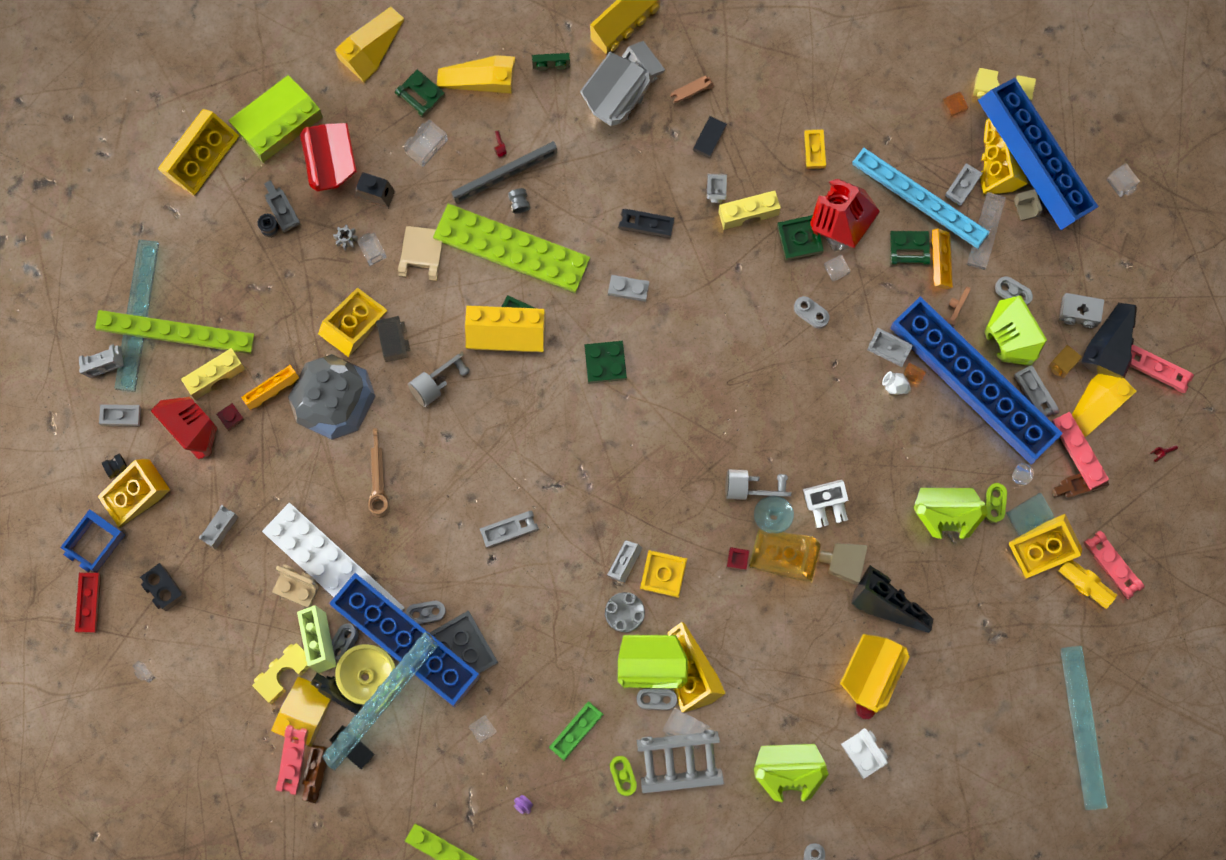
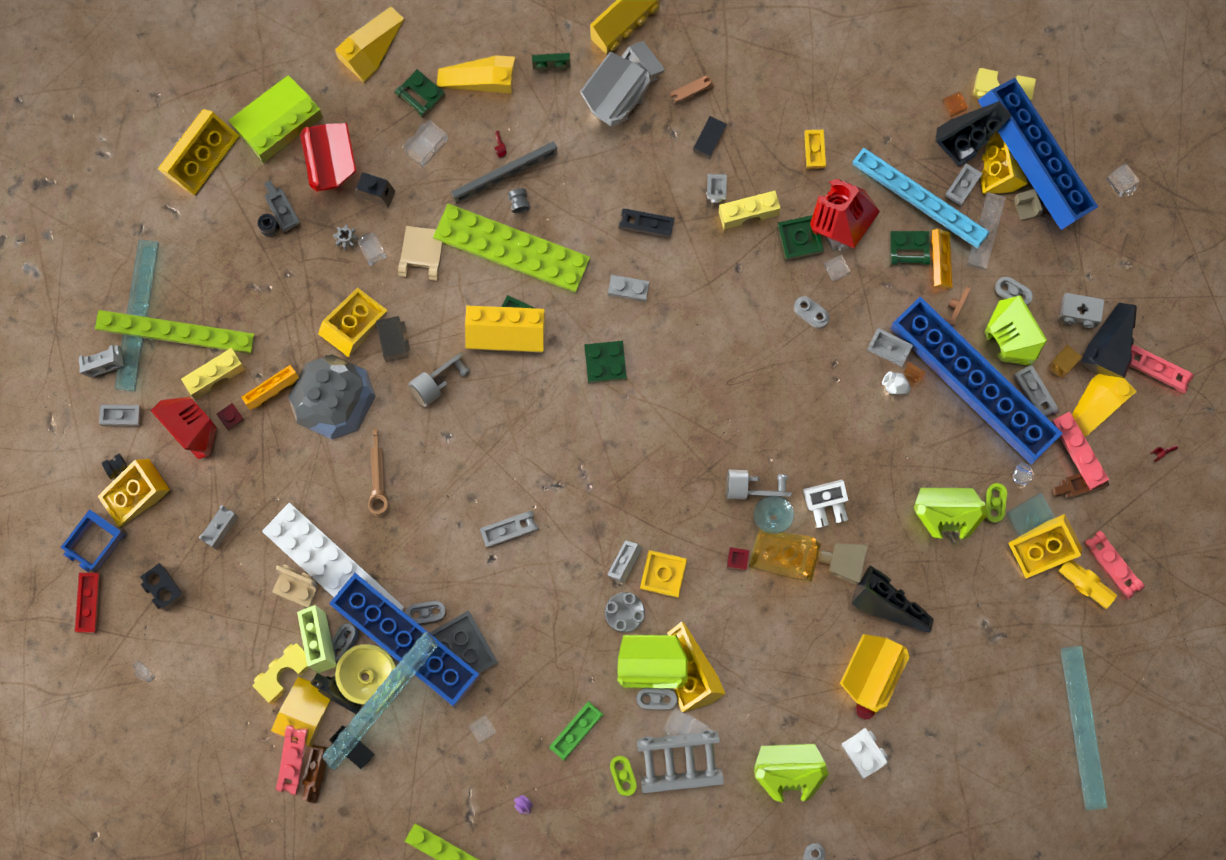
none -> black wedge [936,101,1011,167]

